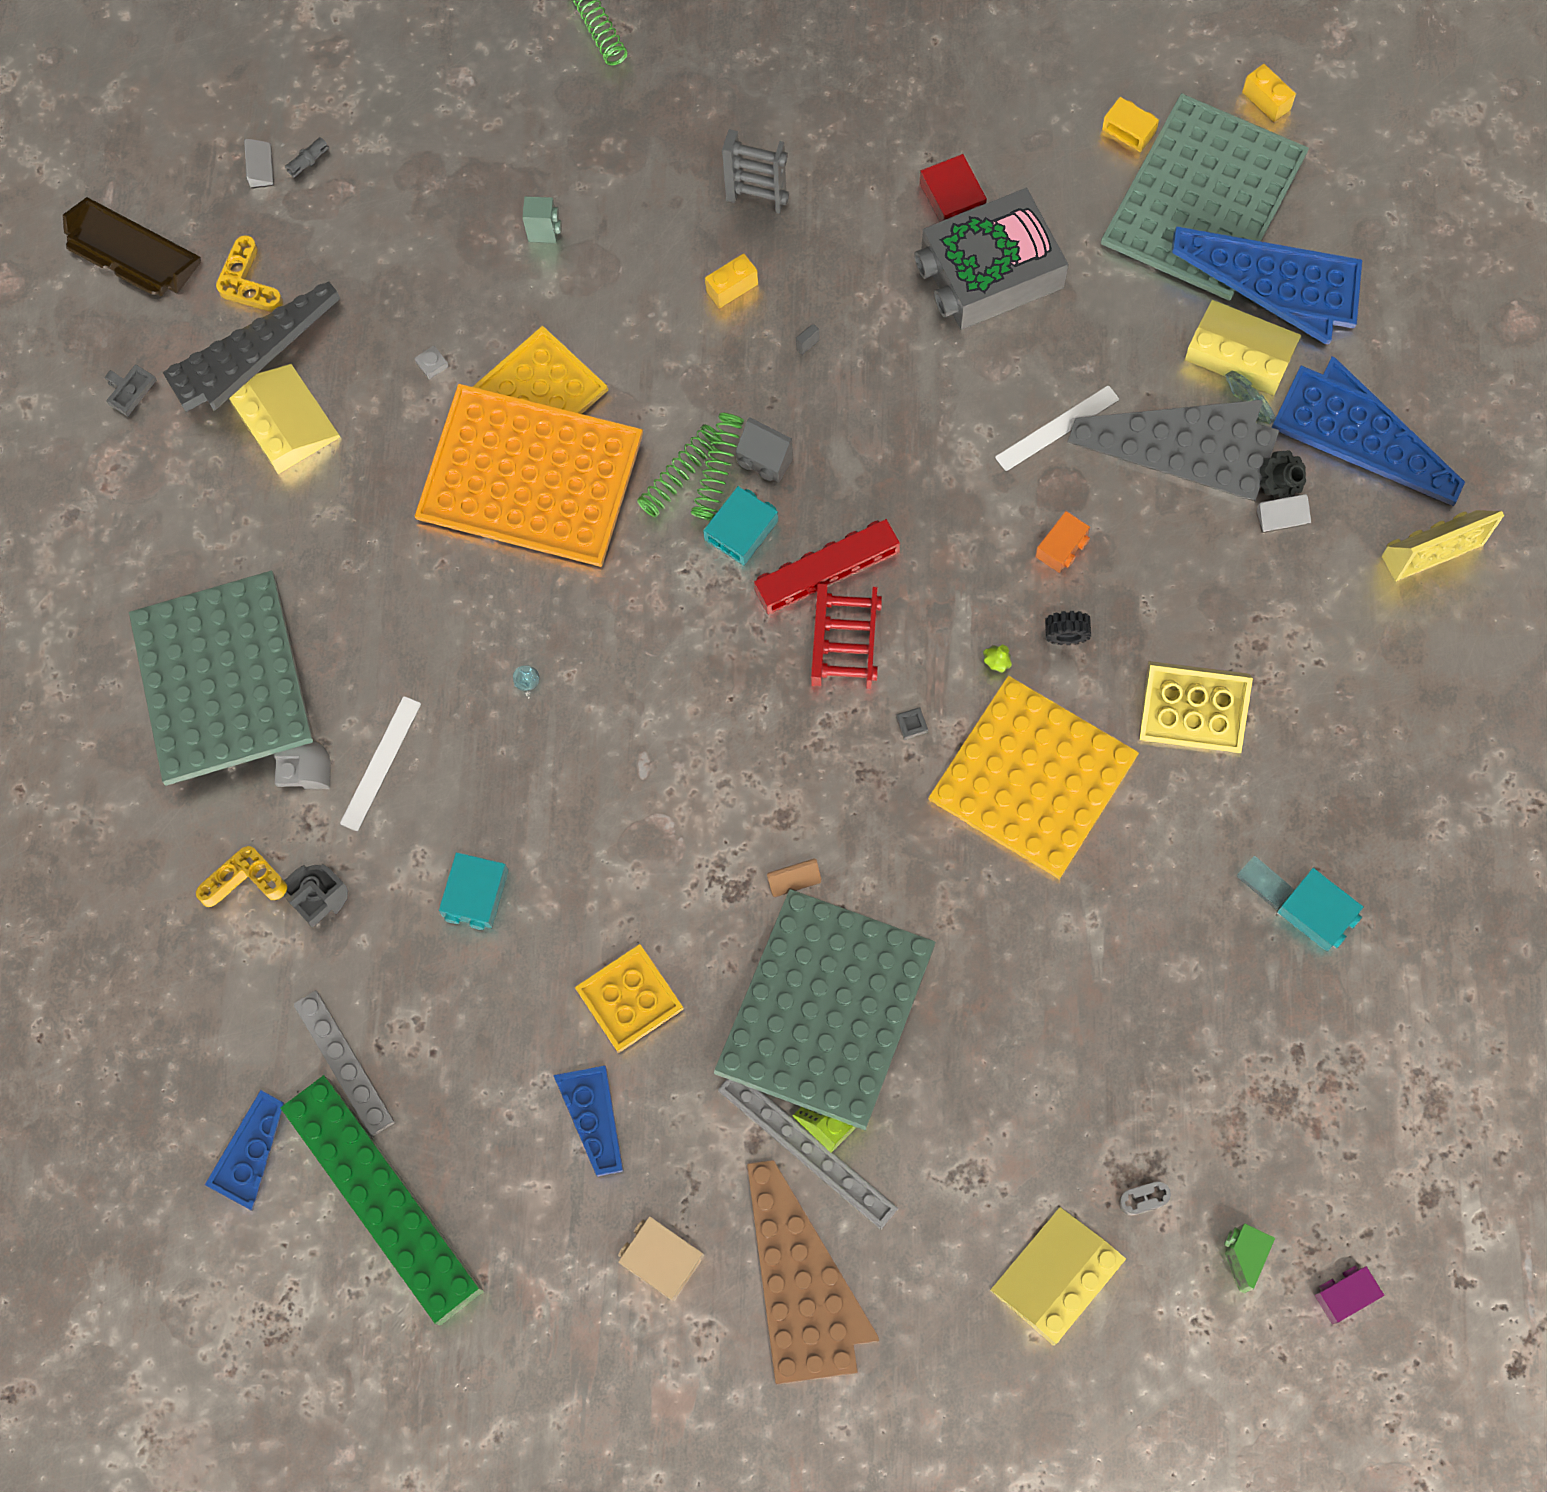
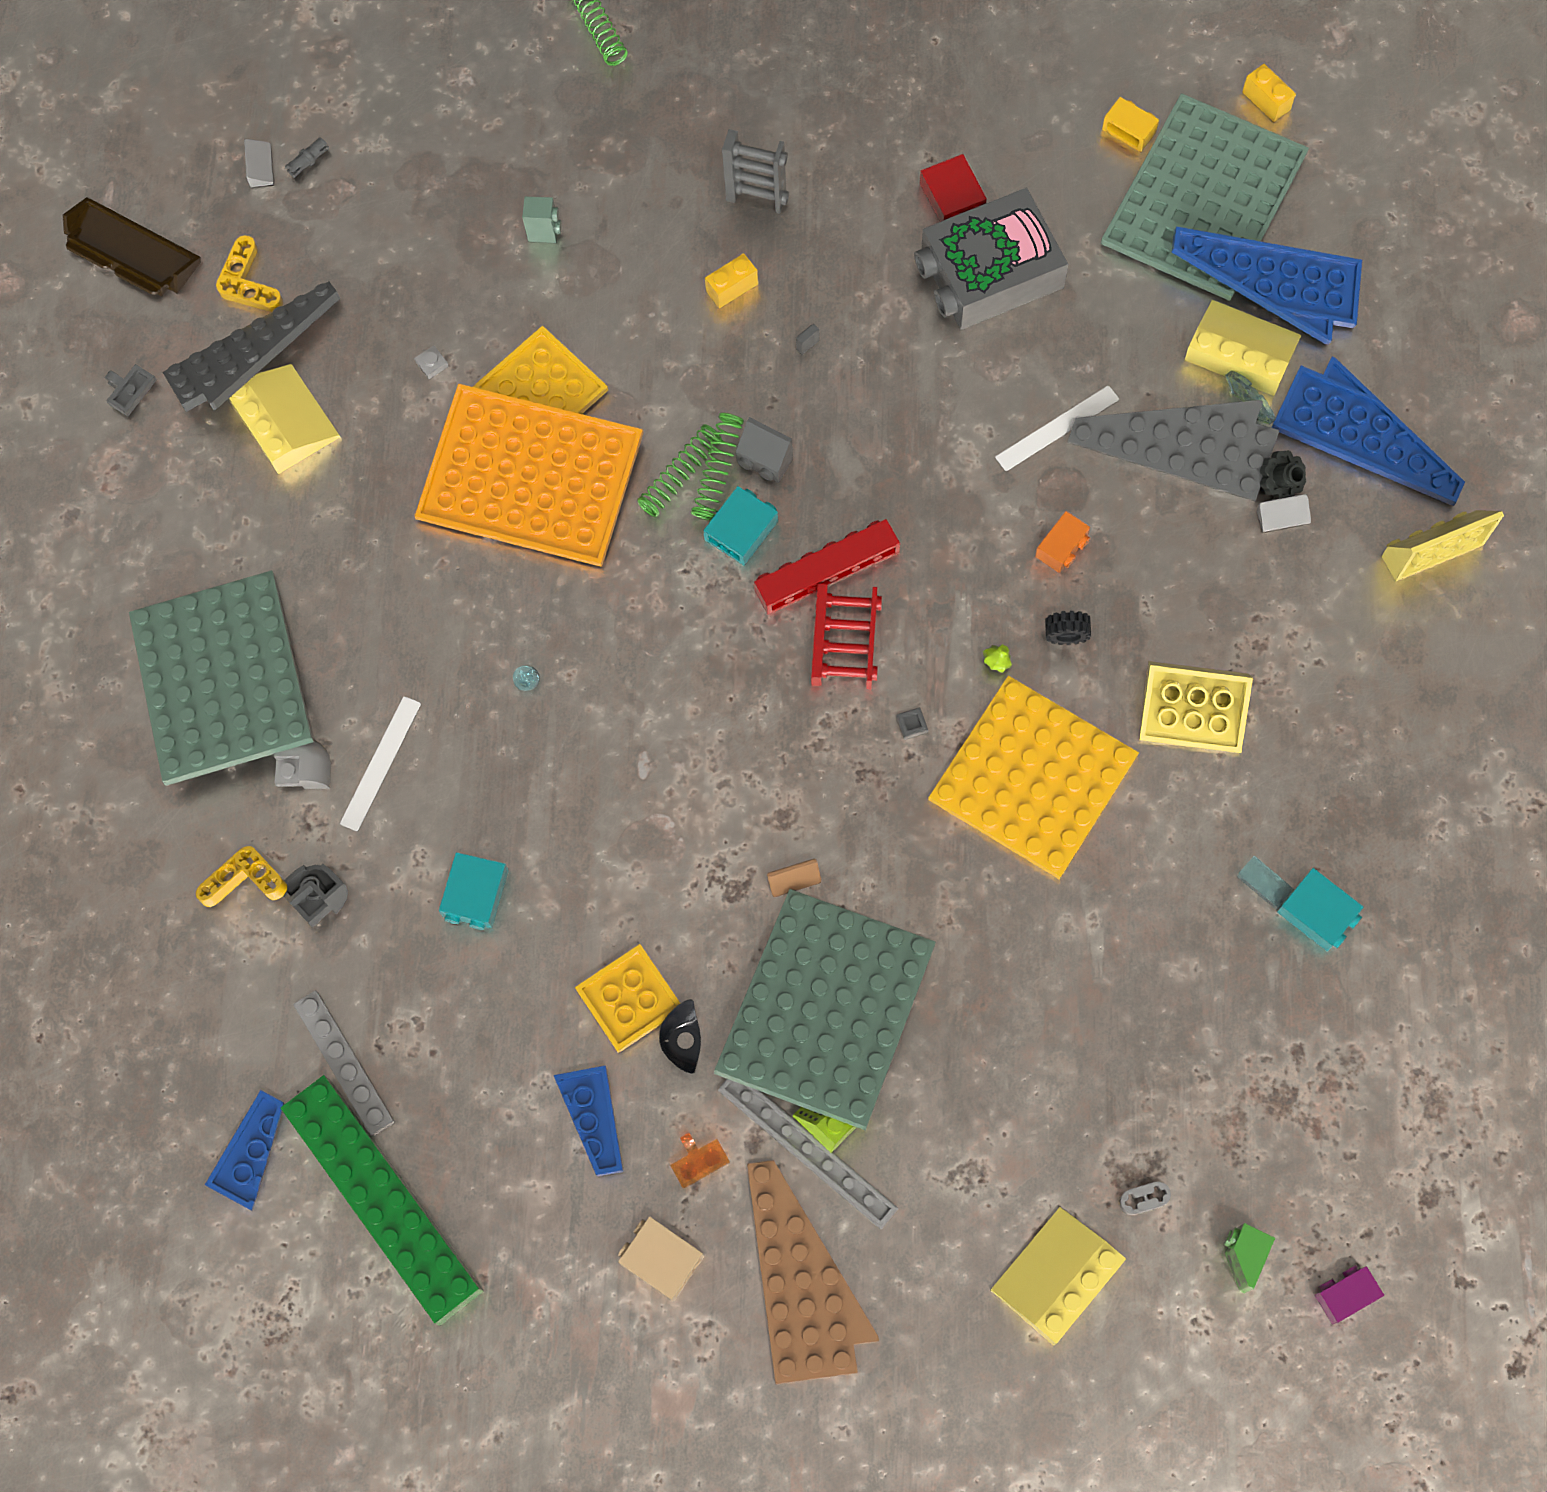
none -> black piece [659,999,701,1074]
none -> clear orange plate [670,1133,730,1190]

